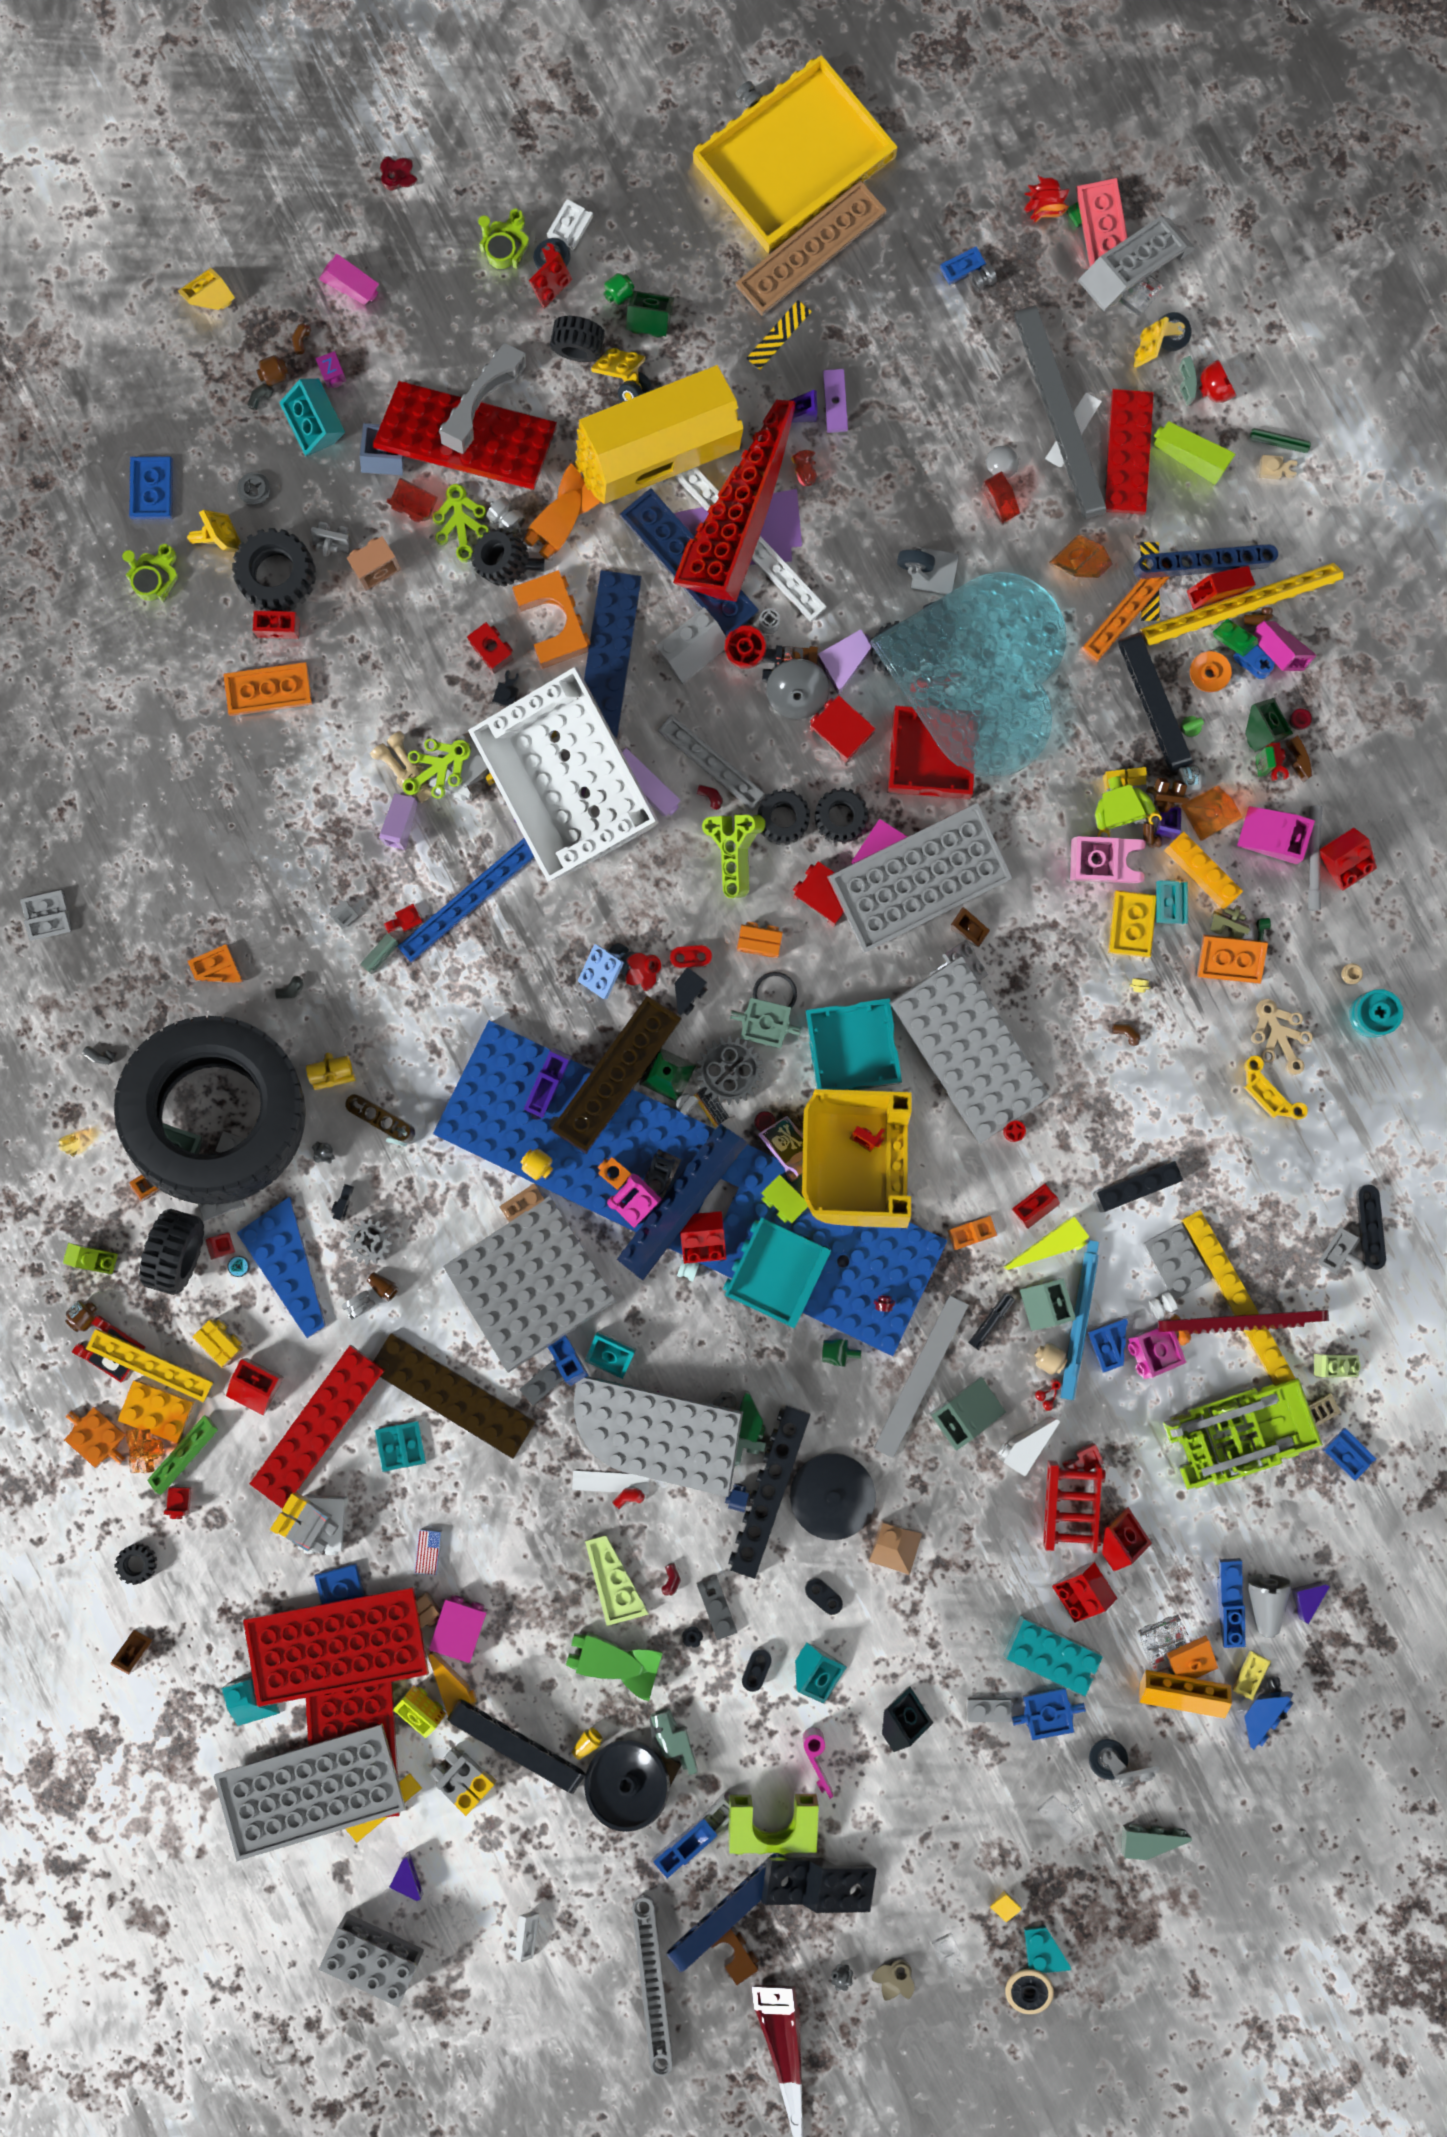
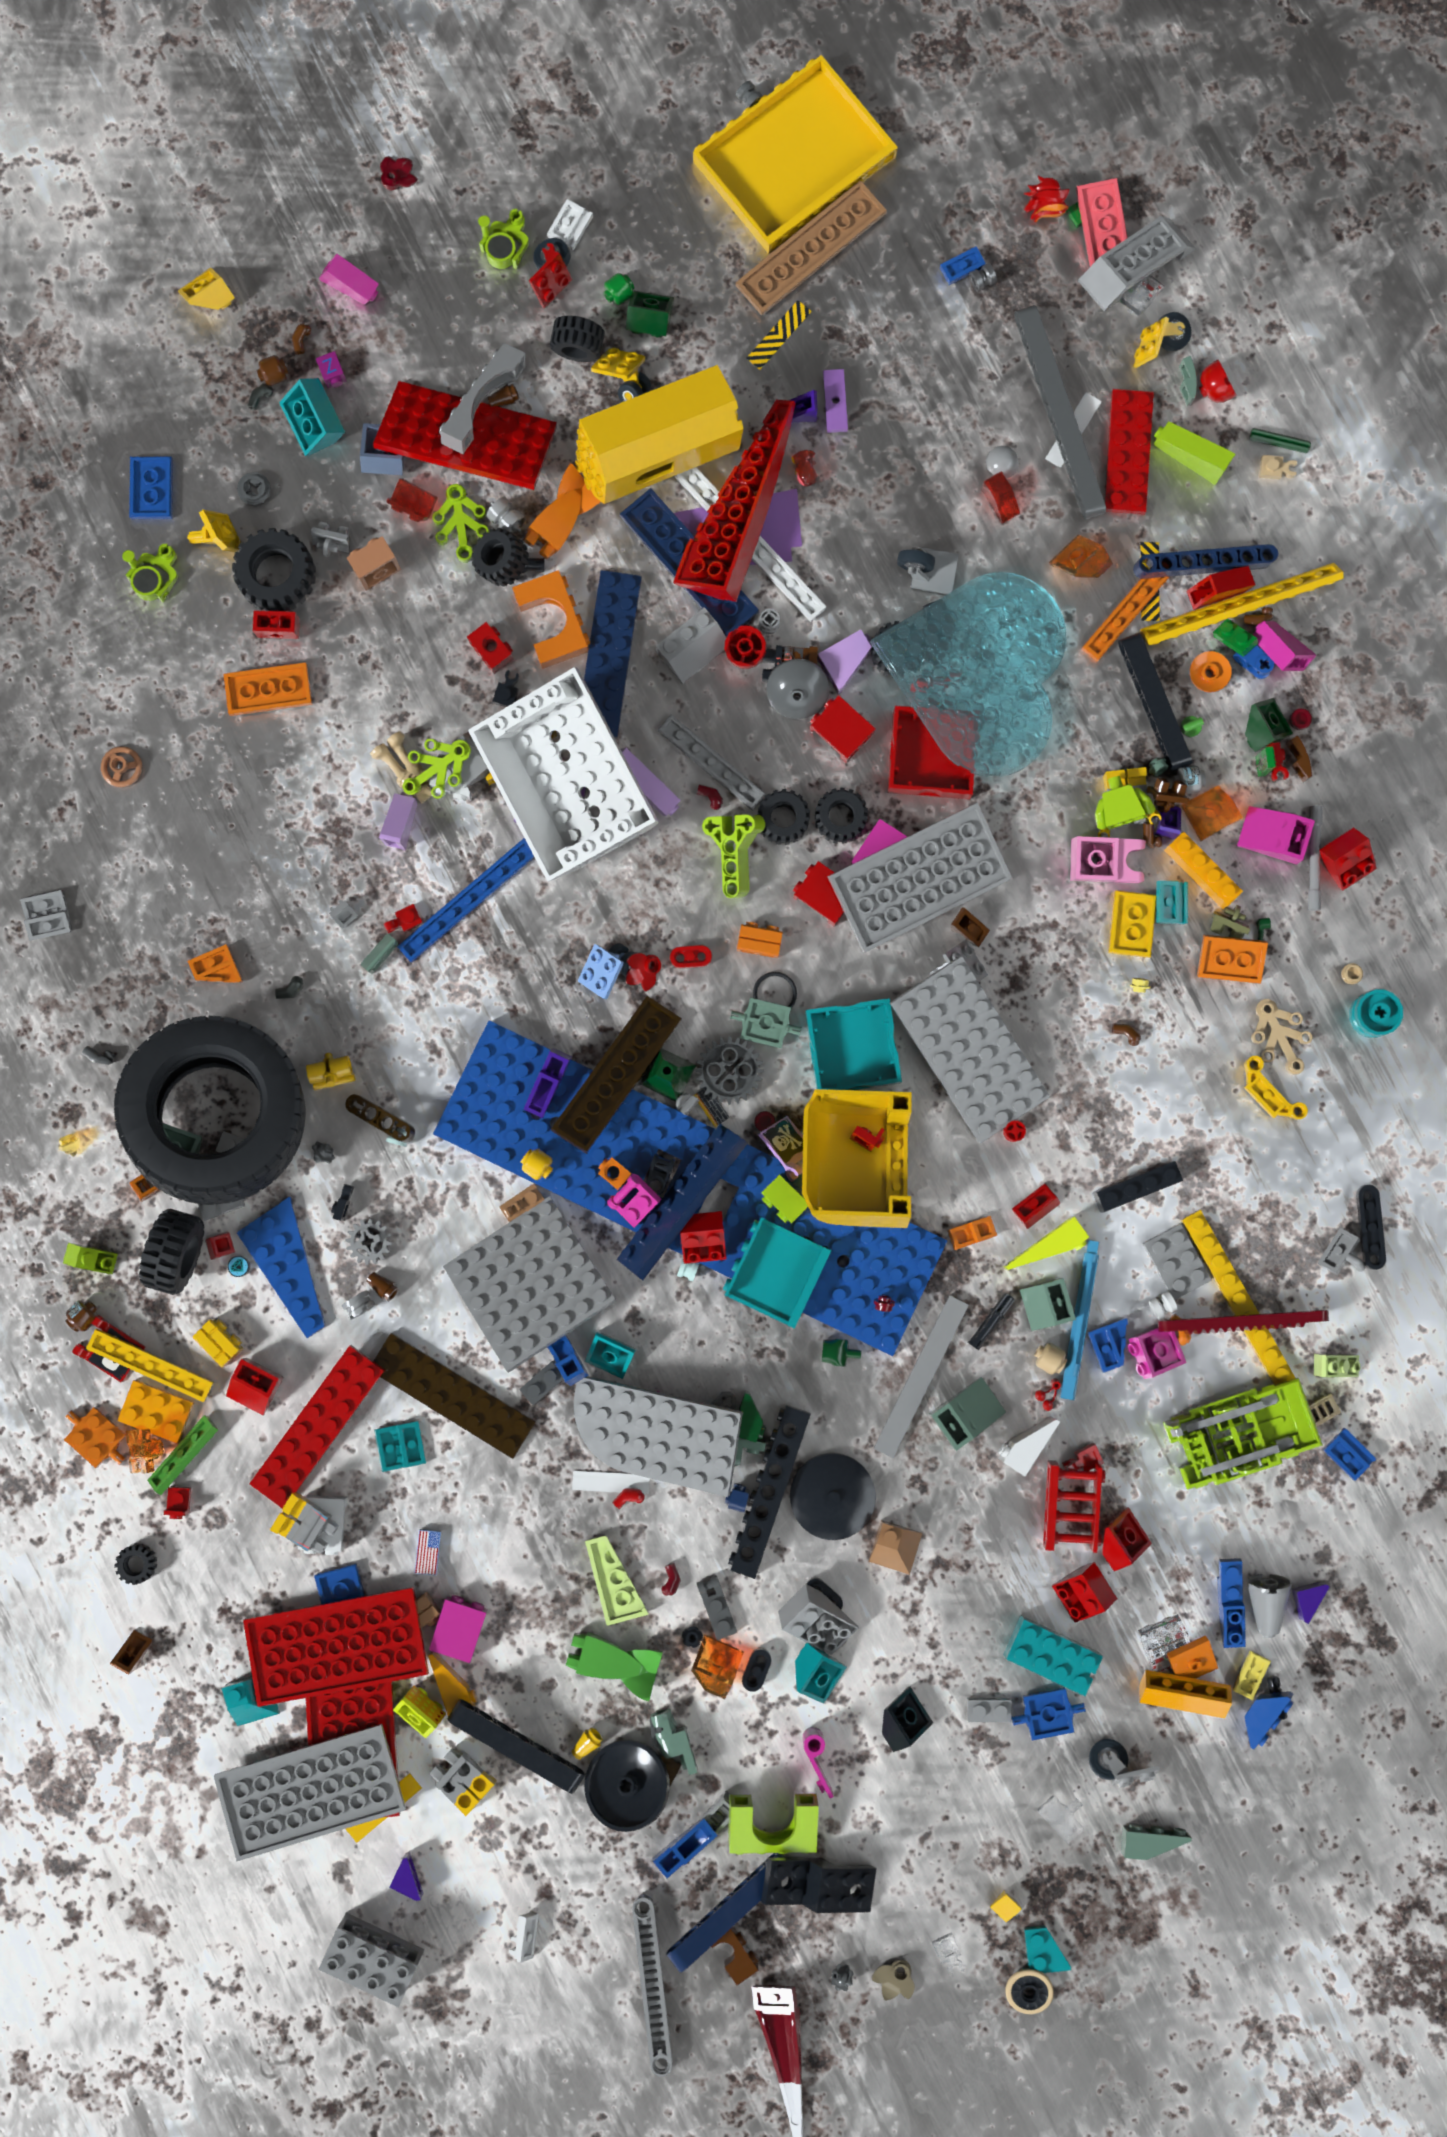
black slope [674,967,708,1017] -> none
none -> nougat piece [101,746,142,787]
none -> reddish brown cone [488,384,520,407]
none -> clear orange slope [691,1635,744,1699]
none -> light grey slope [778,1584,859,1655]
none -> sand green plate [1149,757,1168,777]

